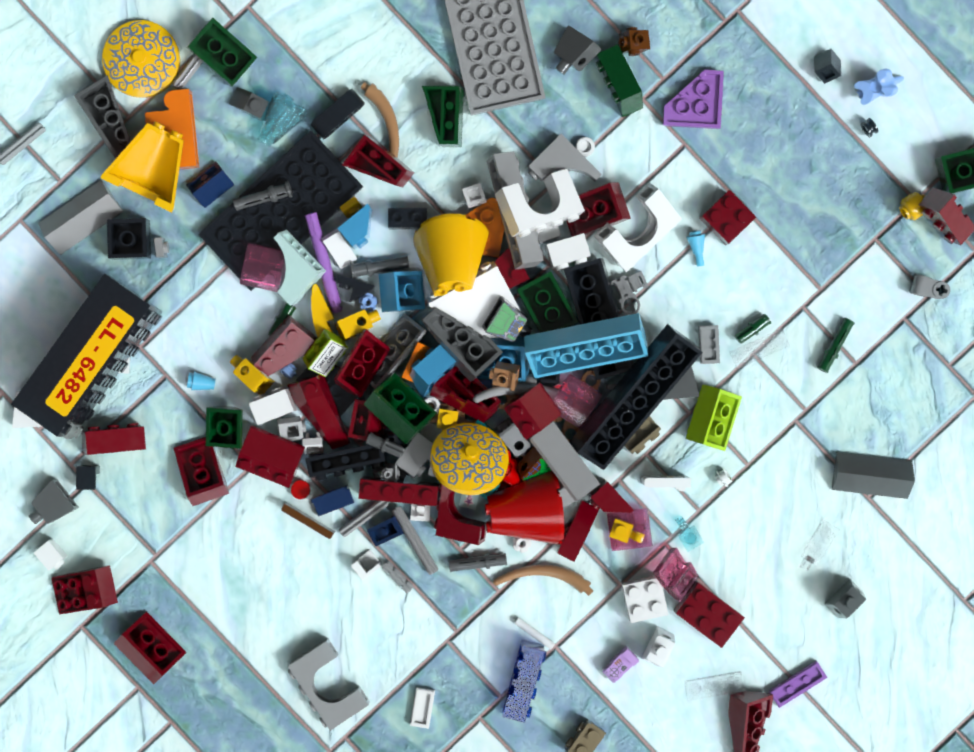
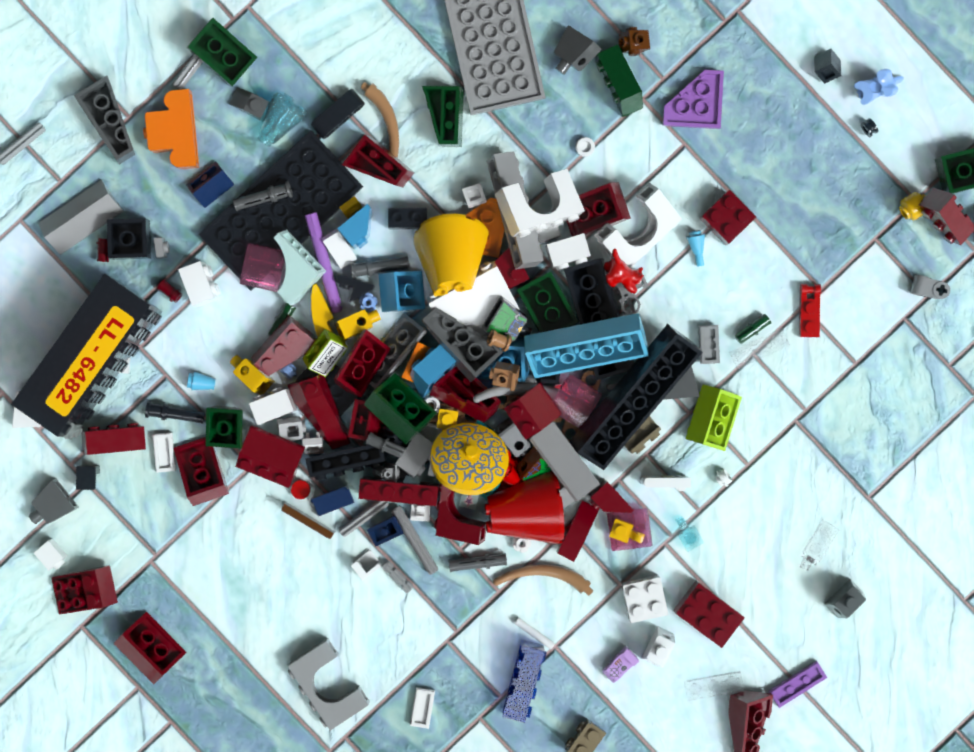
yellow cone [100,121,184,213] -> none
yellow dish [102,20,180,98] -> none
light grey arch [528,134,602,182] -> none
clear pink slope [653,547,699,602] -> none
dark green pin [817,318,855,373] -> none
dark grey slope [832,452,915,499] -> none
none -> dark red pin [96,238,109,262]
none -> black pin [145,401,205,424]
none -> white tile [152,433,176,473]
none -> dark red pin [157,280,183,303]
none -> white brick [178,261,221,307]
none -> medium nougat bush [487,329,512,352]
none -> red animal [604,248,644,294]
none -> red plate [799,284,821,337]

